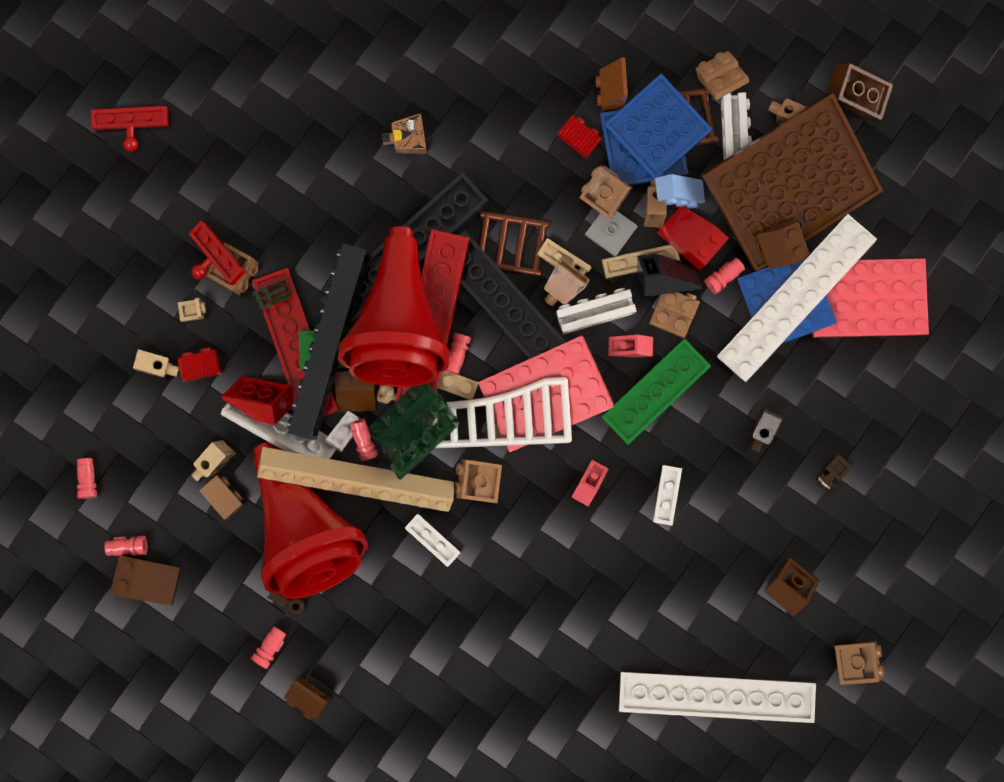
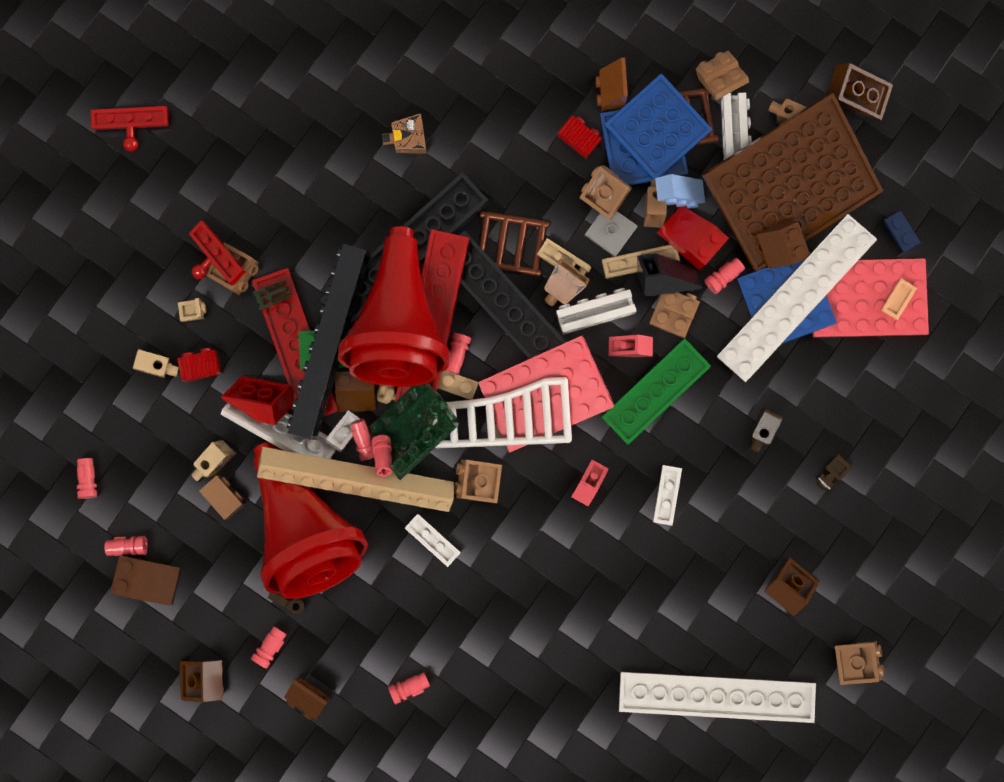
none -> reddish brown slope [180,660,224,702]
none -> coral axle [372,435,392,477]
none -> coral axle [388,672,430,705]
none -> light nougat tile [881,278,917,320]
none -> dark blue plate [883,211,921,253]

